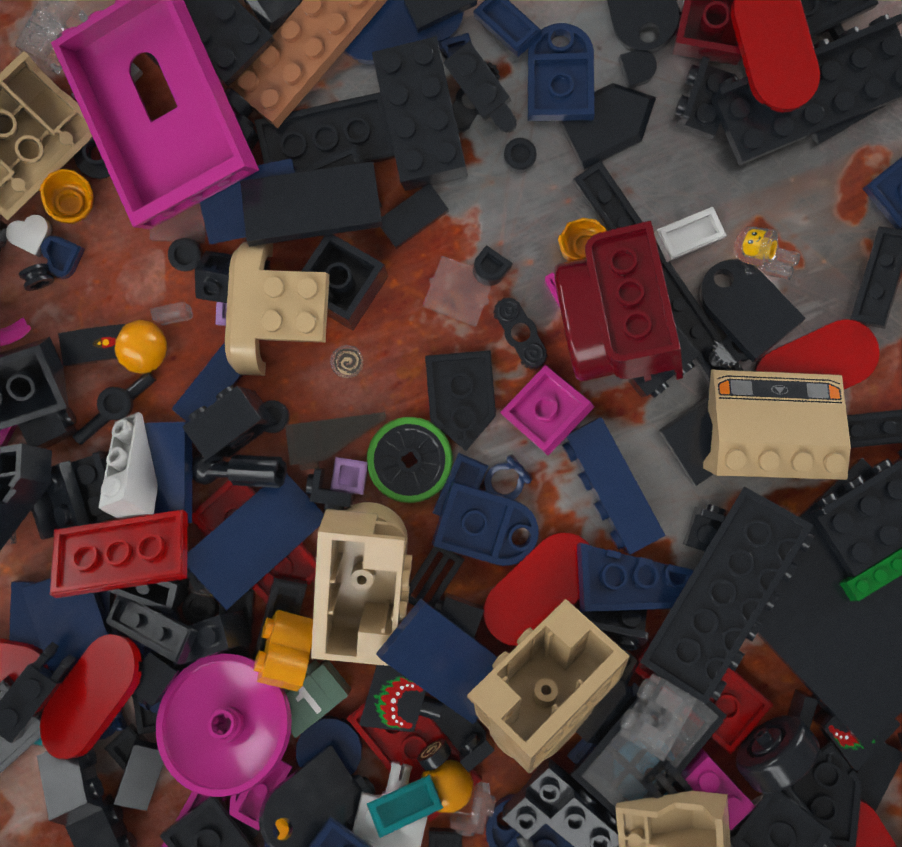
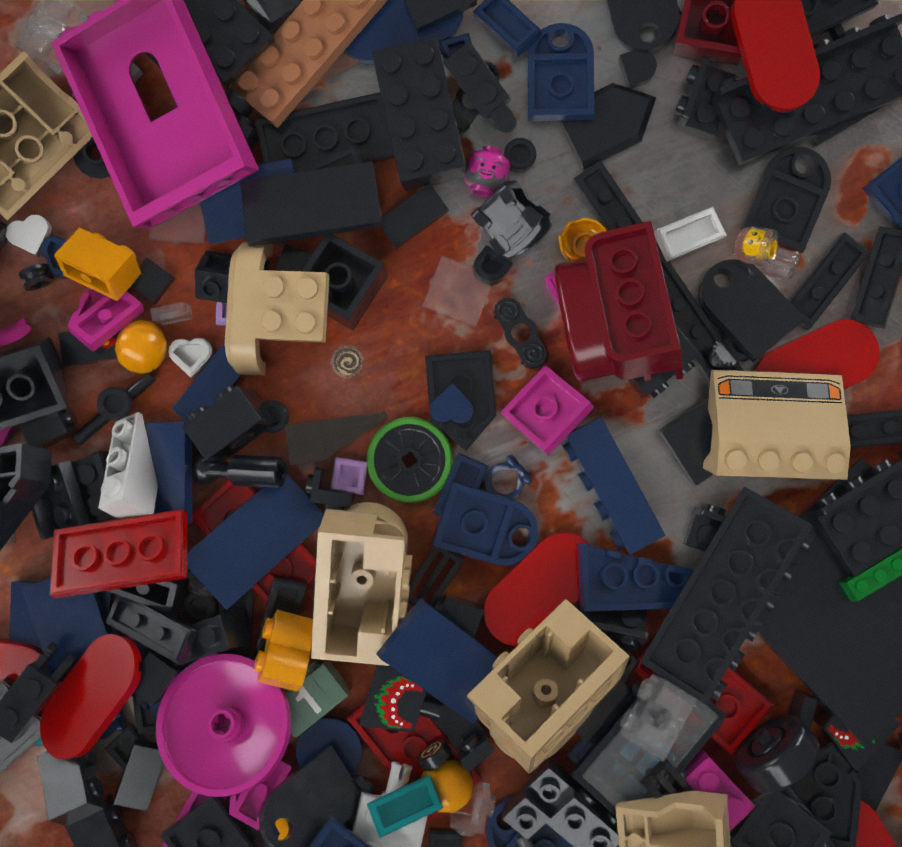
light orange hair [40,169,94,224] -> none
black tile [168,238,203,272] -> none
none -> light orange brick [54,227,142,301]
none -> dark pink wing [67,288,144,352]
none -> black tile [131,257,176,304]
none -> white tile [168,338,214,378]
none -> black tile [275,244,312,272]
none -> dark blue tile [430,383,474,424]
none -> dark pink head [464,146,510,198]
none -> black piece [471,180,552,258]
none -> black tile [740,147,831,254]
none -> black tile [789,232,871,330]

